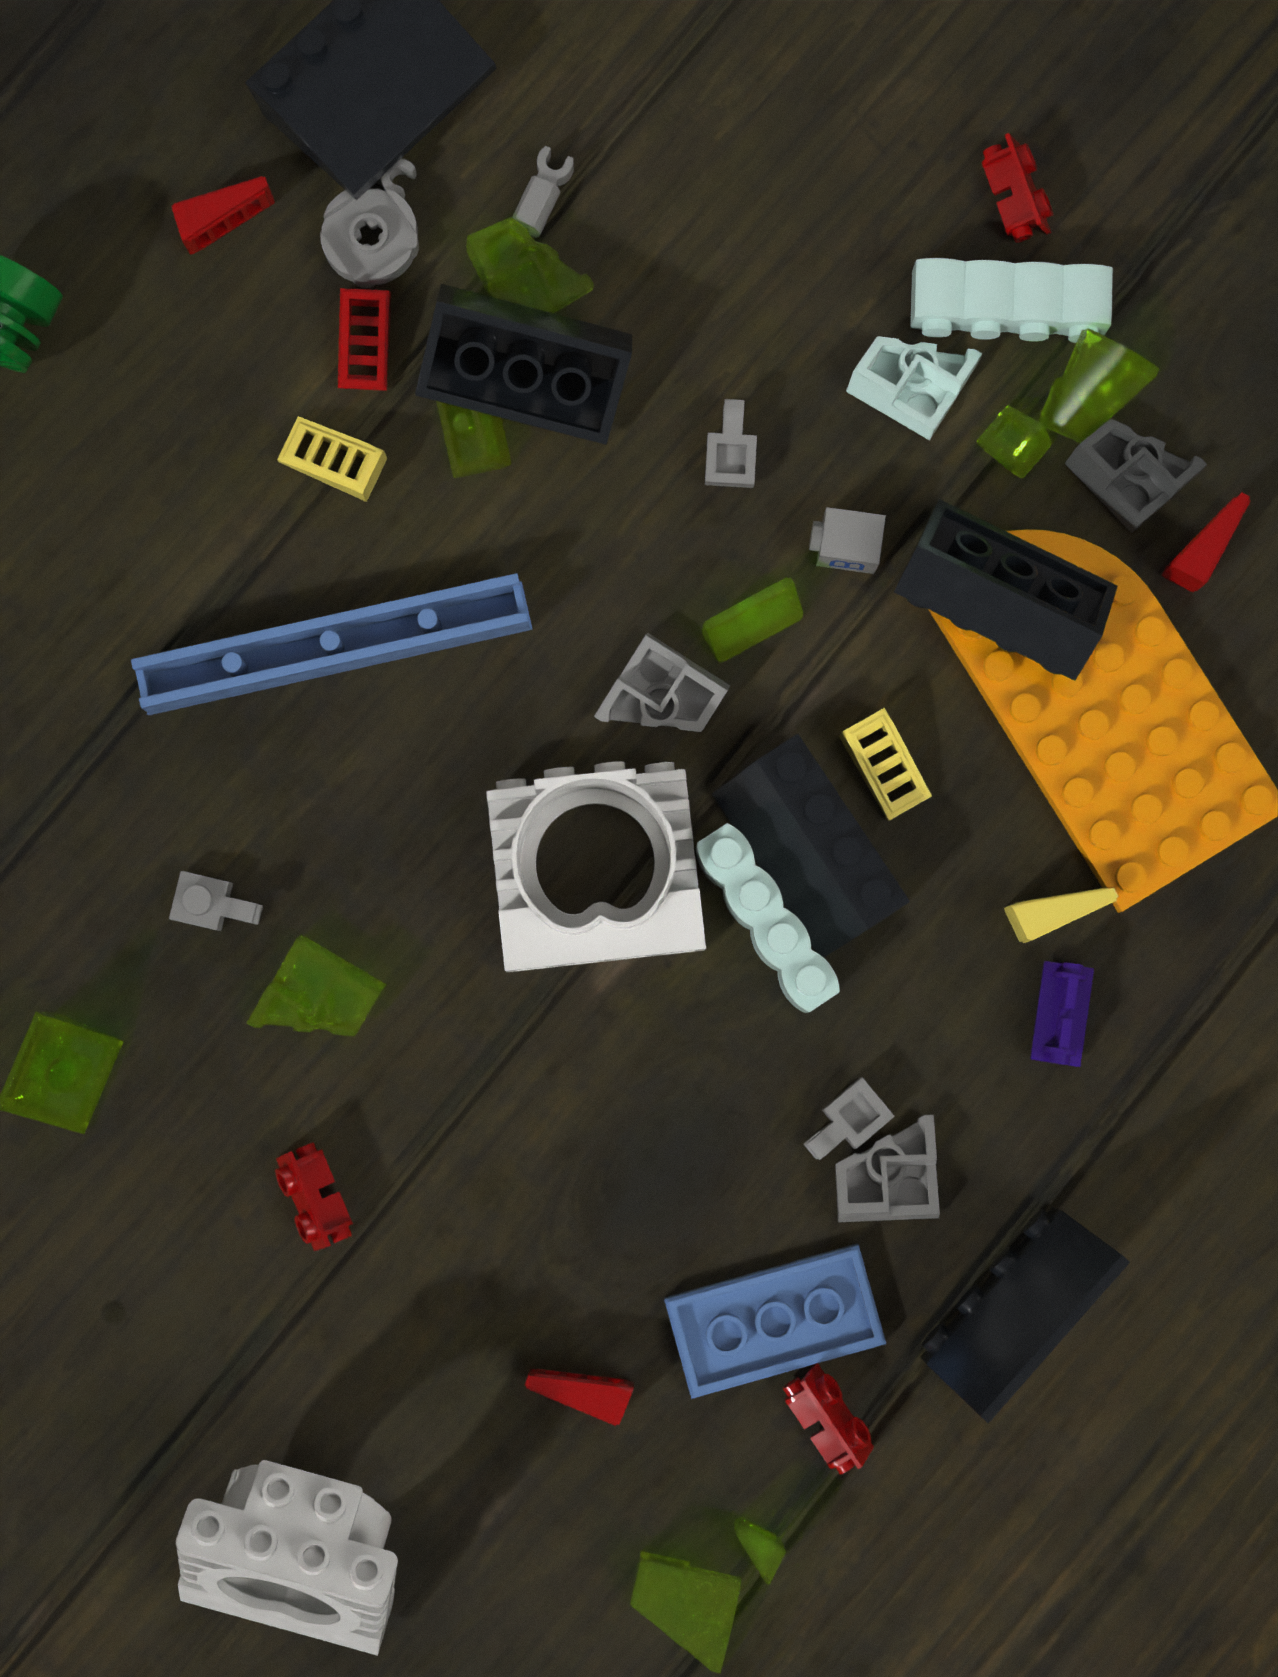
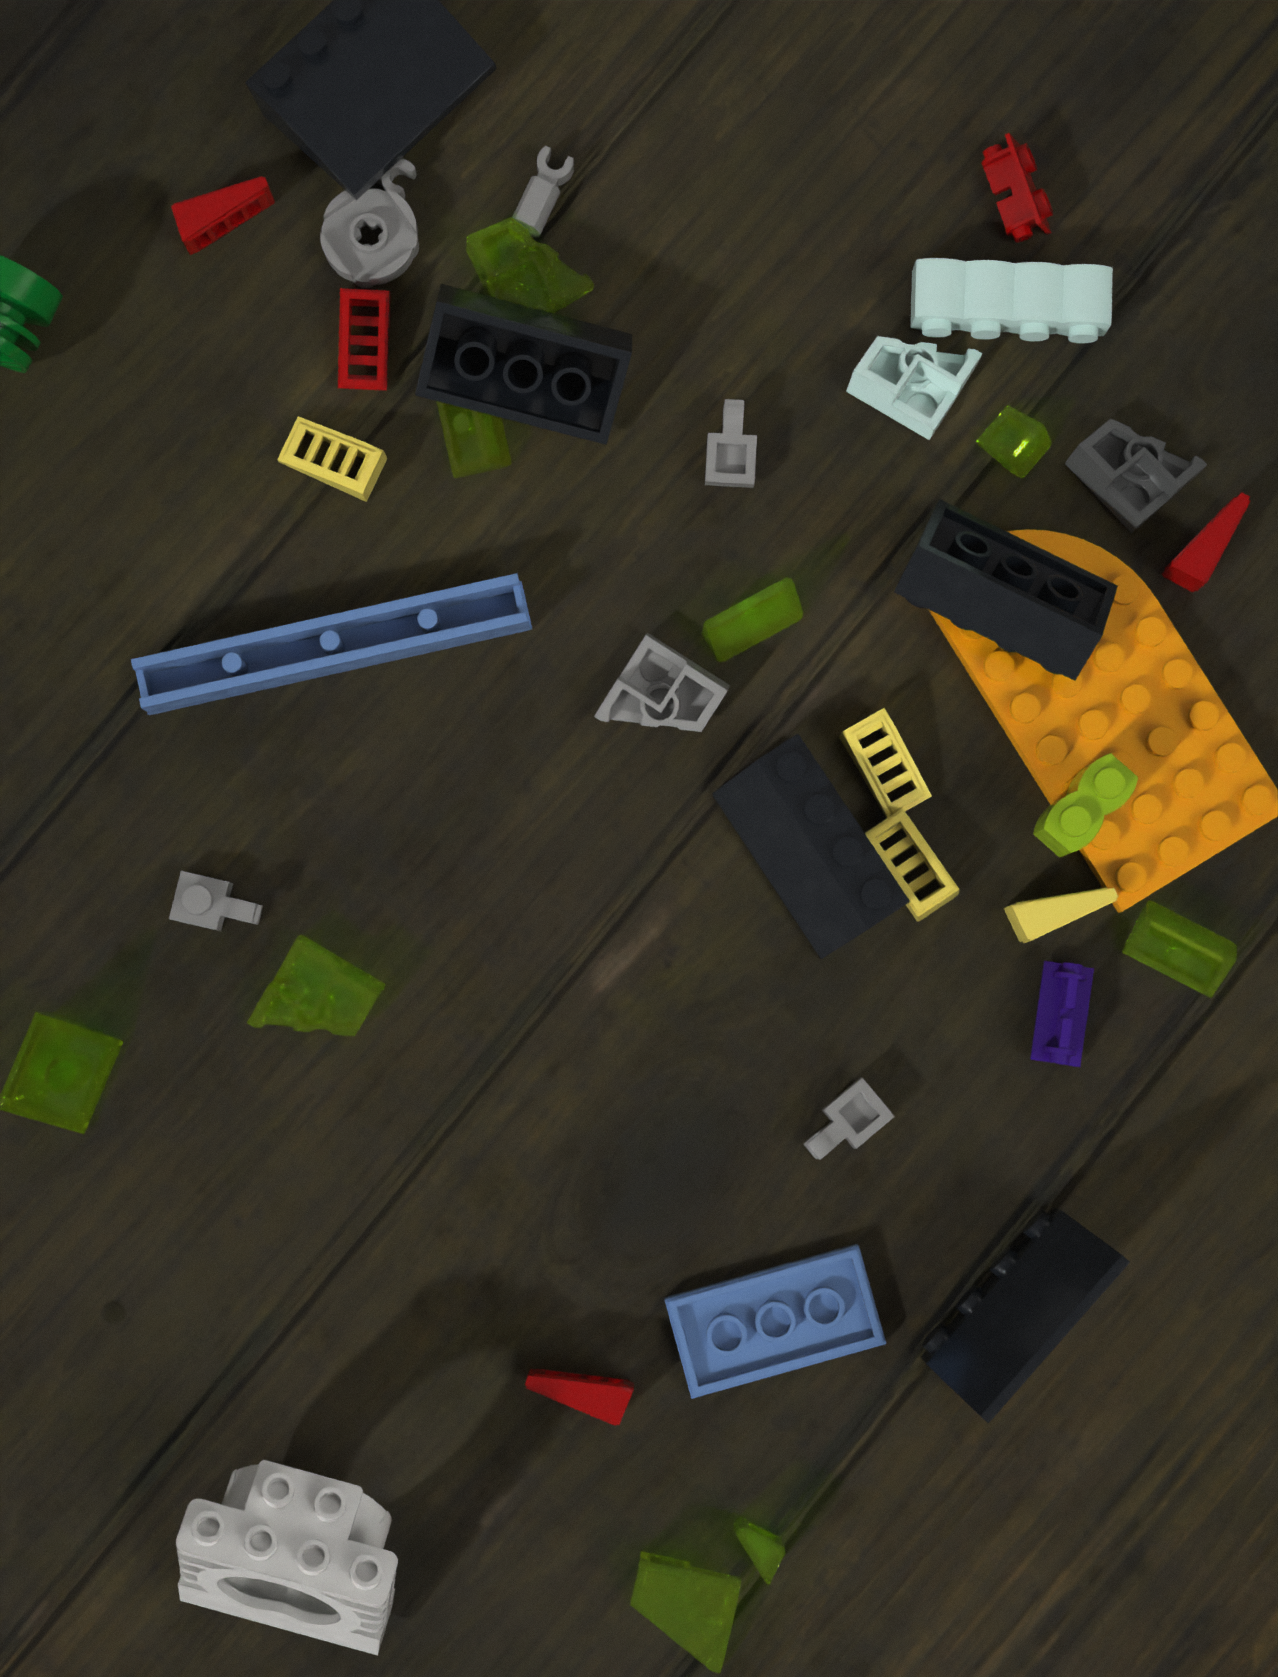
red hinge [275,1142,353,1251] -> none
white hose [486,762,706,972] -> none
light aqua brick [695,823,840,1013] -> none
red hinge [782,1363,874,1475] -> none
light grey brick [809,507,886,574] -> none
light grey slope [836,1115,940,1222] -> none
clear neon green slope [1037,328,1159,443] -> none
none -> light yellow slope [865,808,960,922]
none -> lime brick [1033,753,1138,858]
none -> clear neon green slope [1122,900,1237,998]

